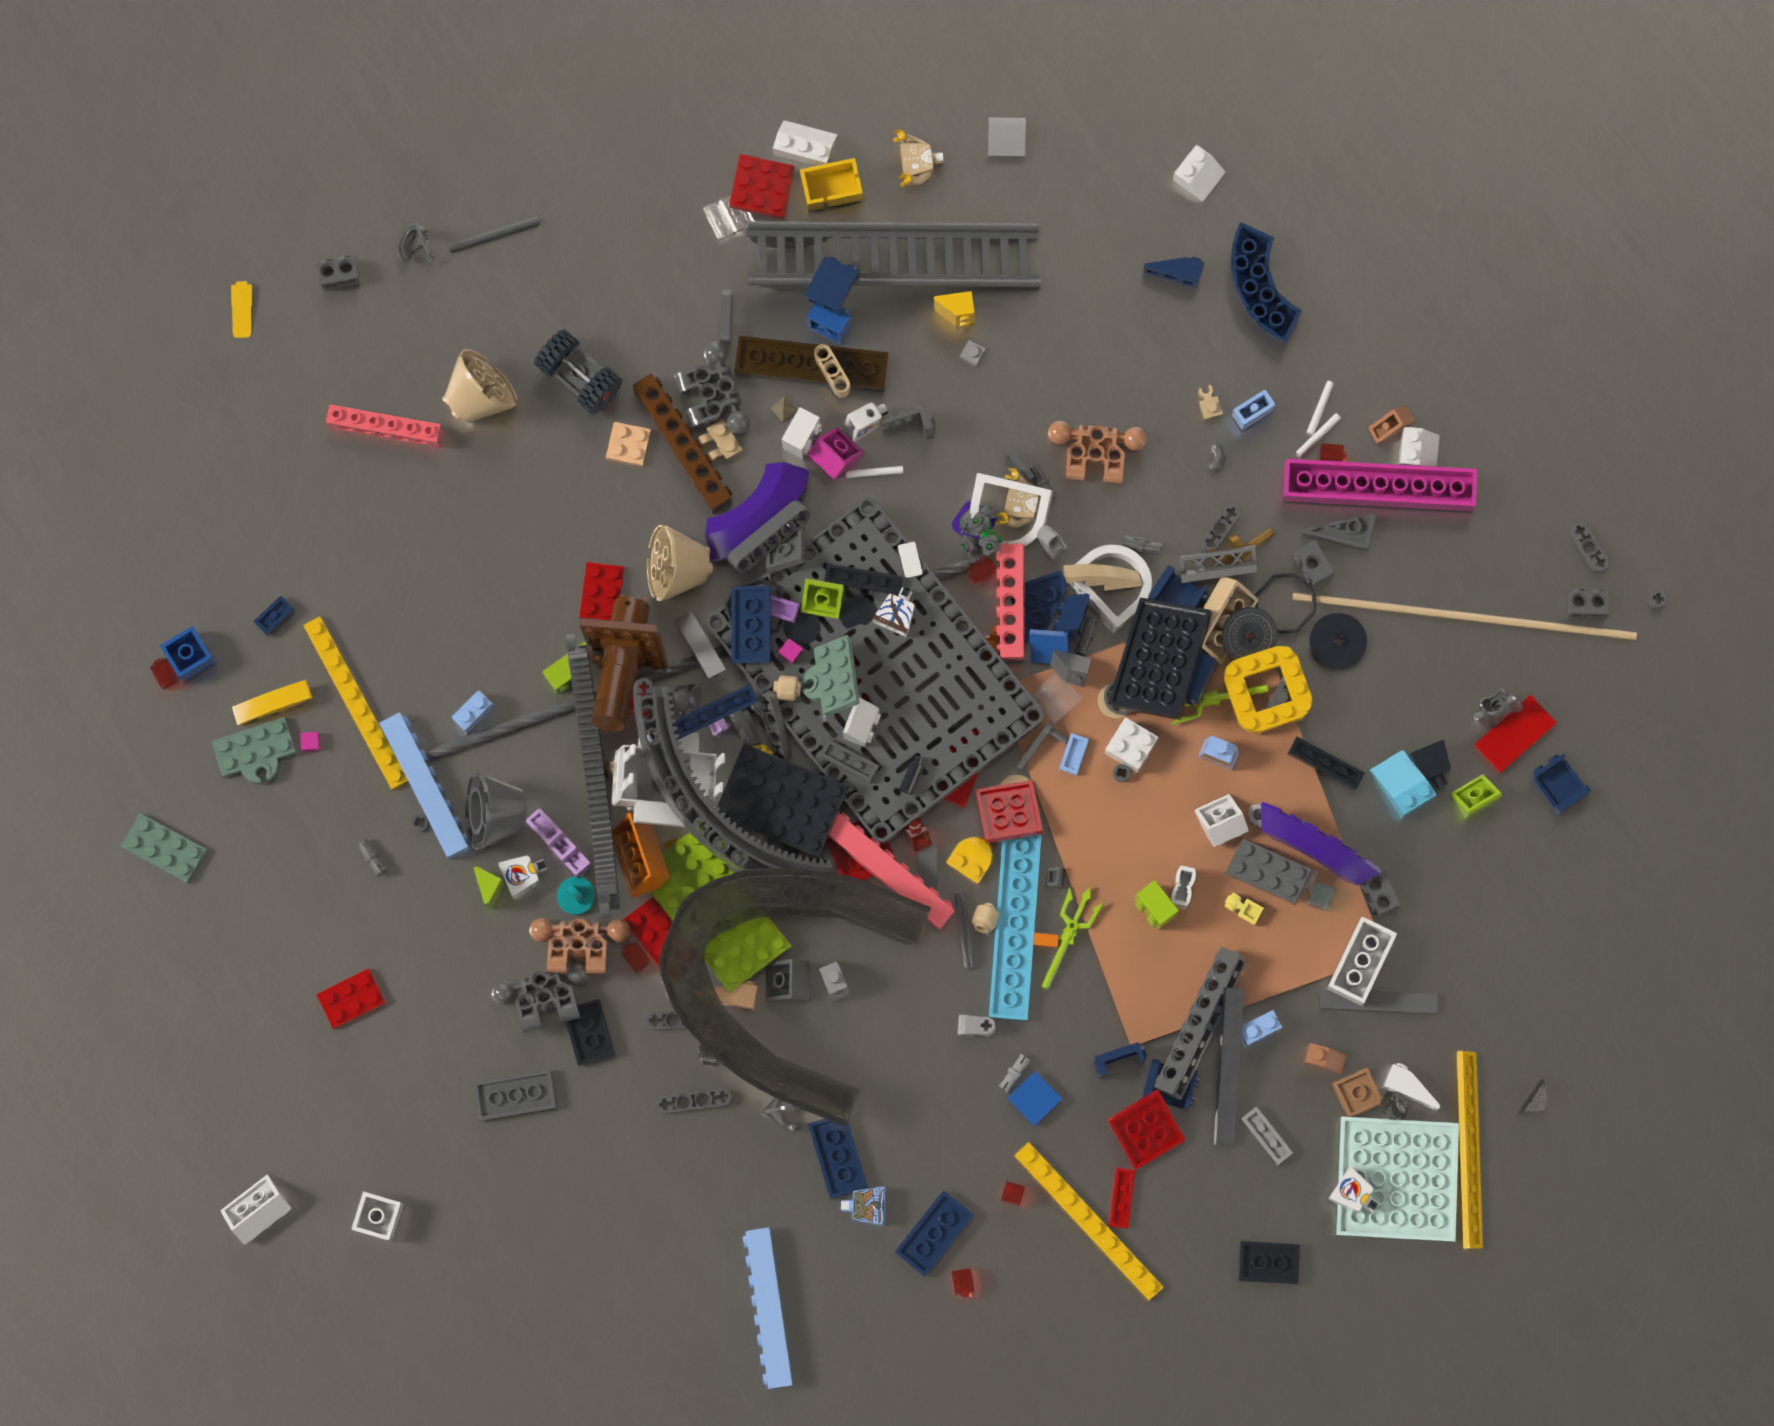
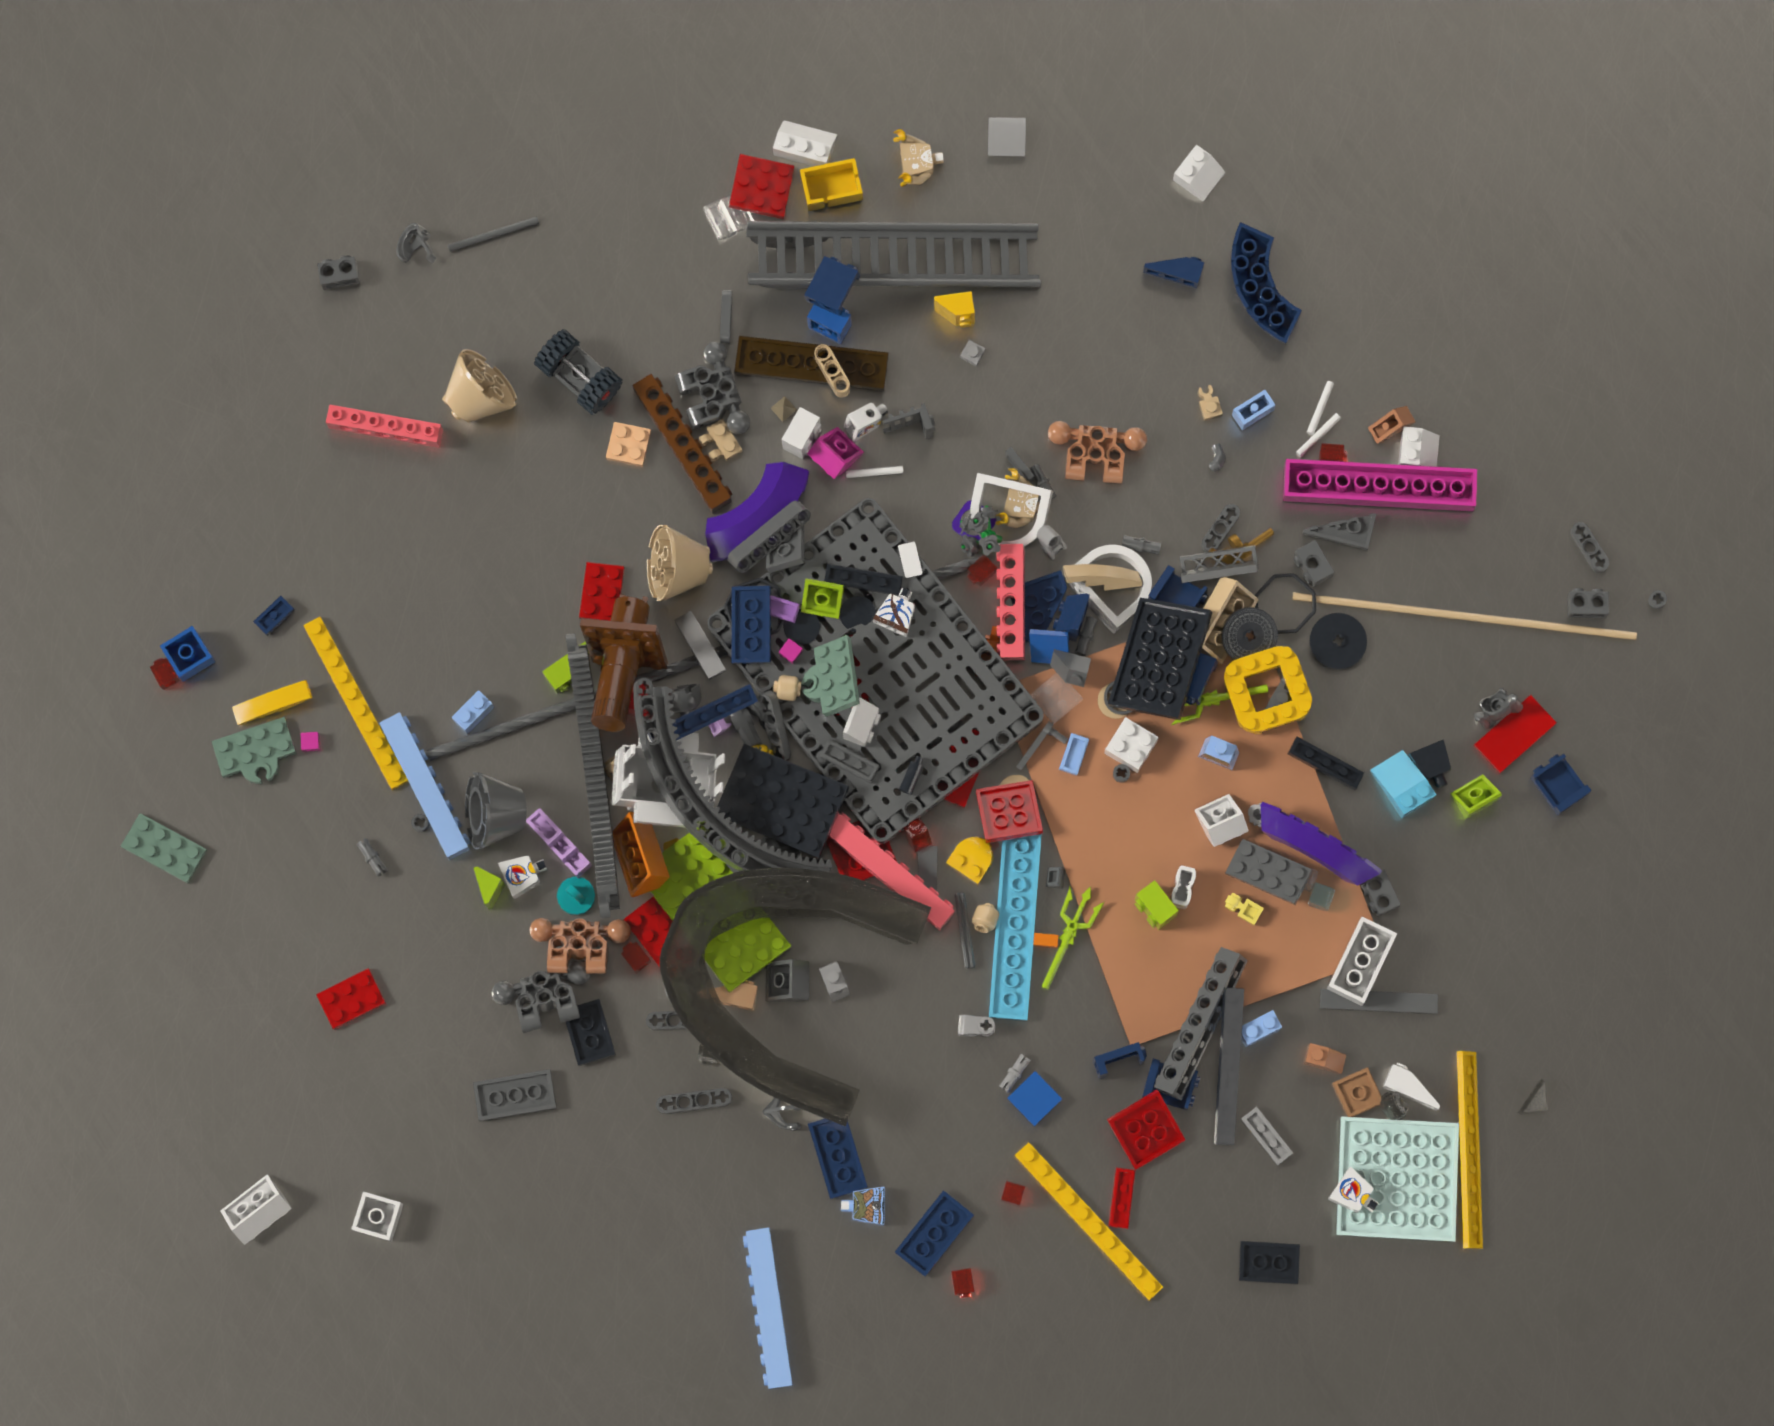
yellow piece [231,281,252,338] -> none

